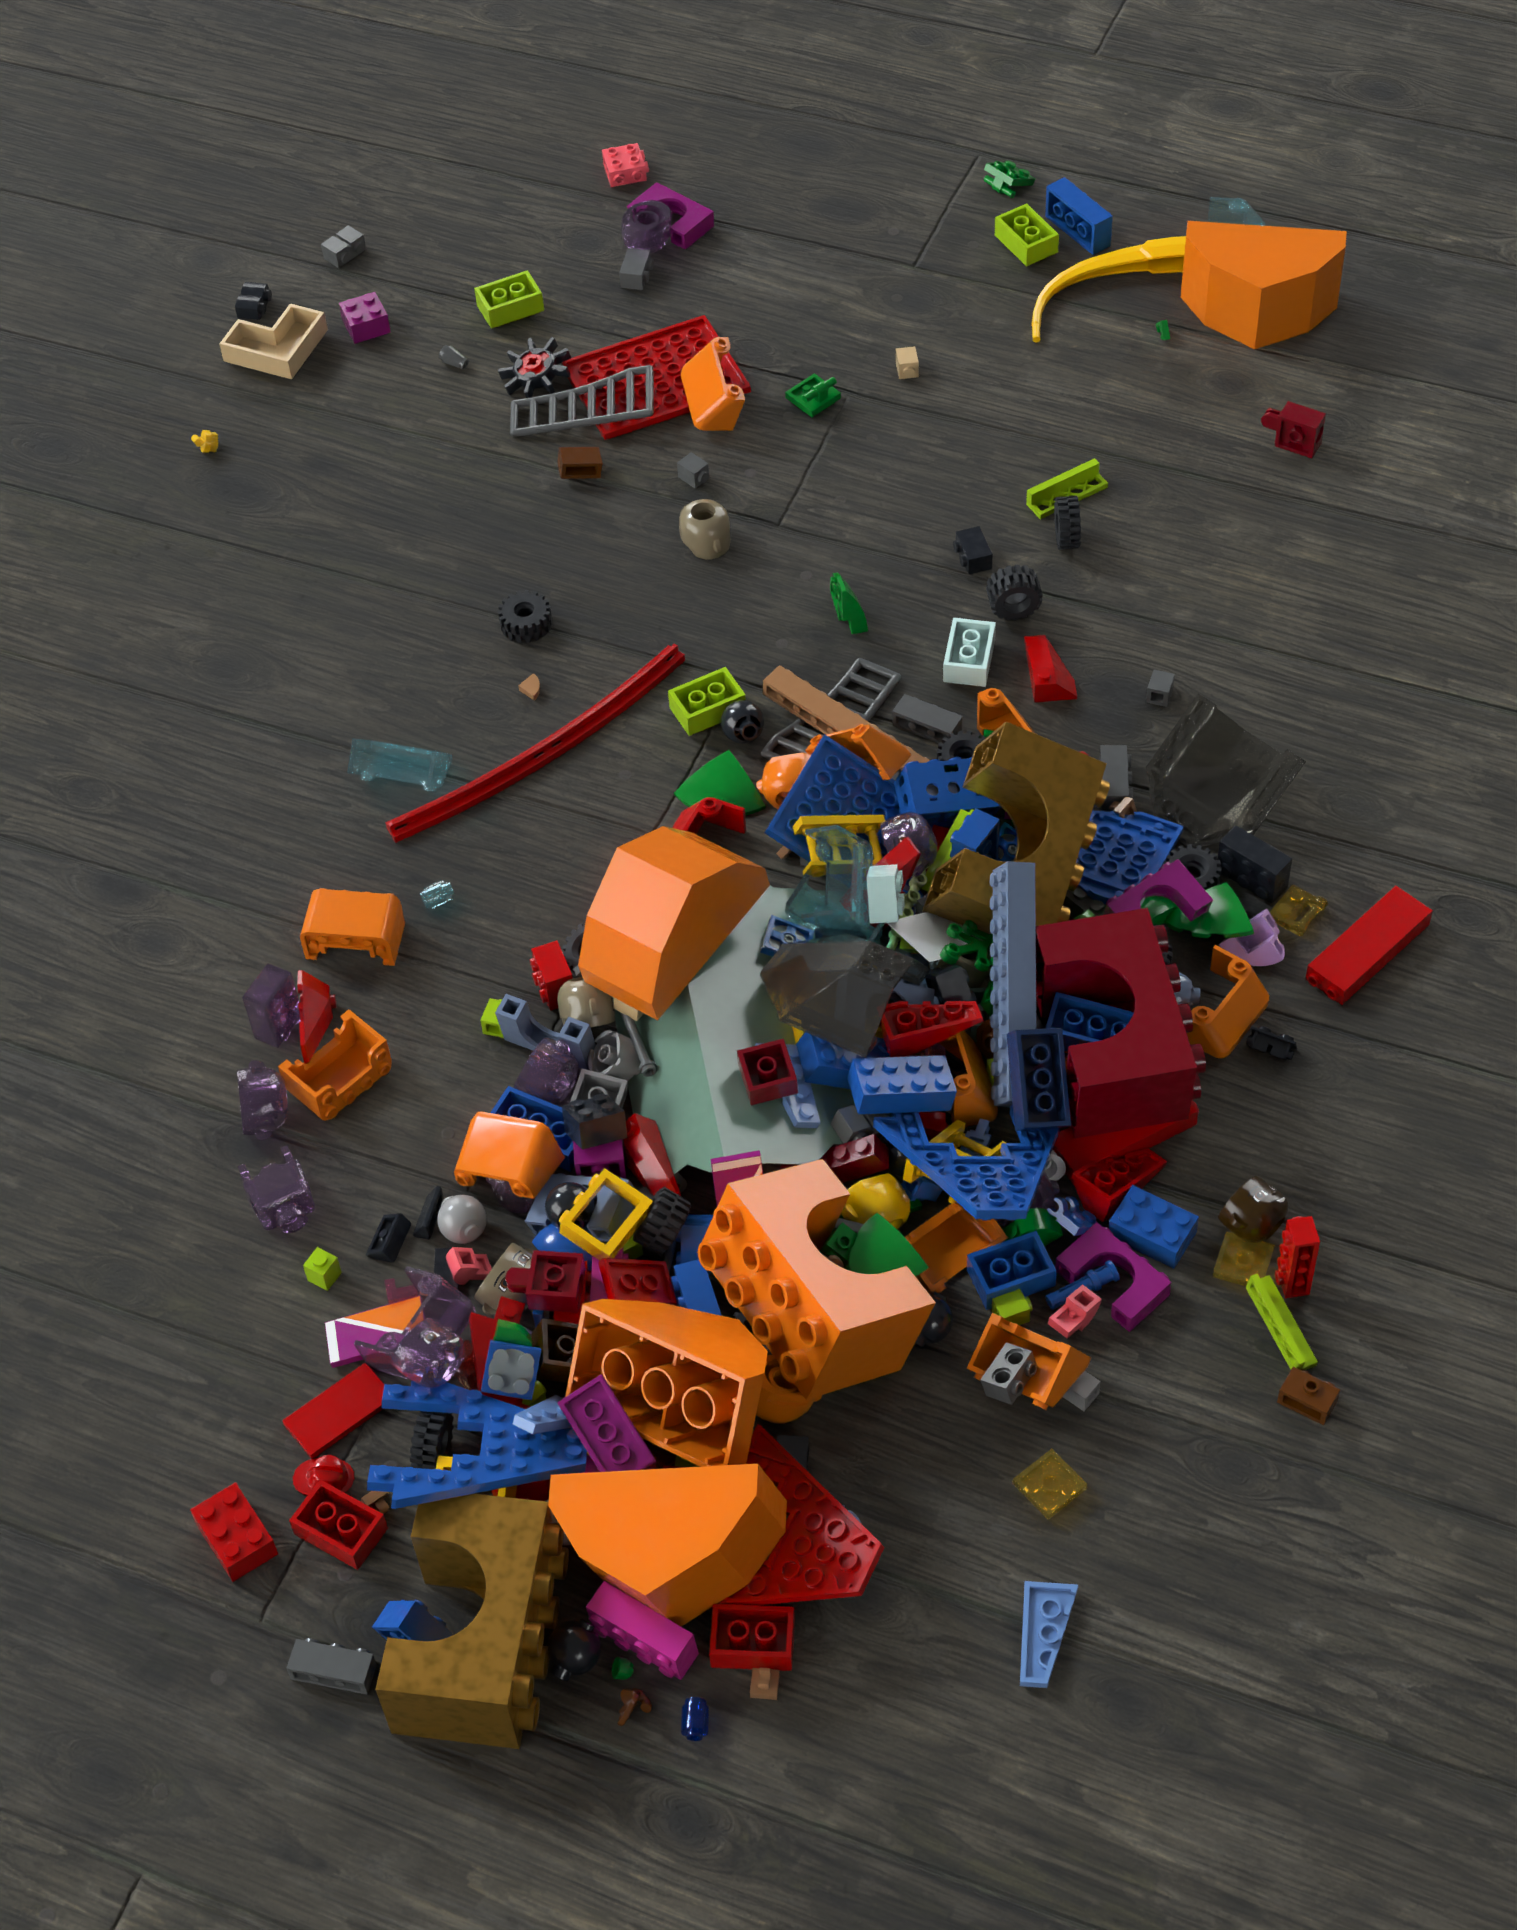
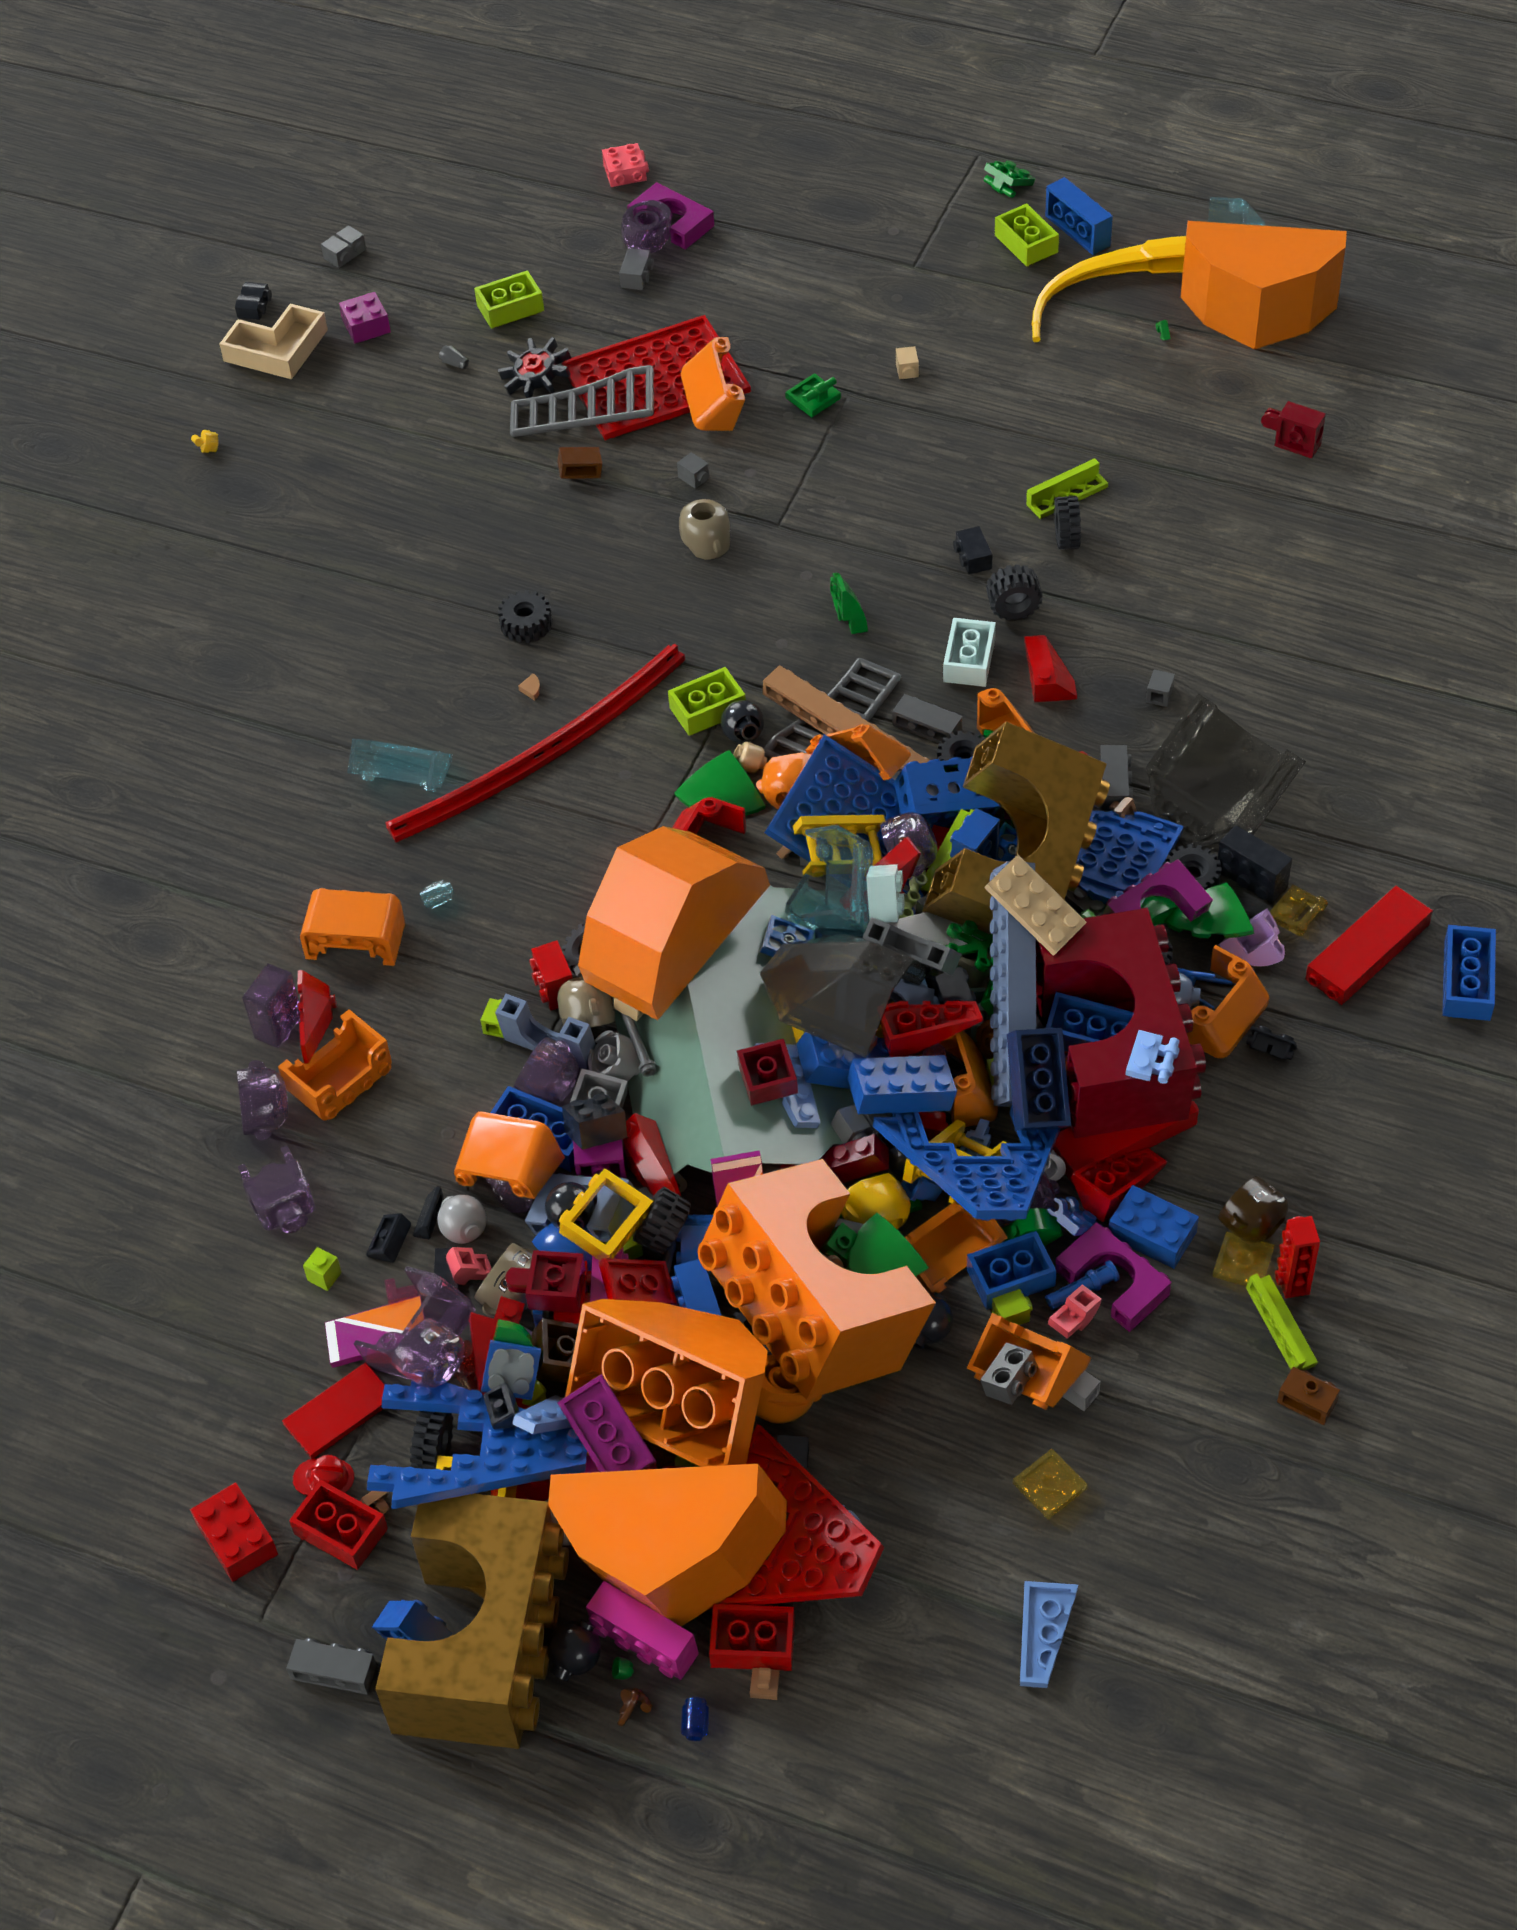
none -> black slope [483,1382,519,1429]
none -> tan head [733,742,767,773]
none -> dark grey arch [862,917,962,976]
none -> tan plate [984,855,1087,956]
none -> light blue plate [1125,1030,1180,1084]
none -> blue plant [1178,968,1233,1010]
none -> blue brick [1442,925,1496,1021]

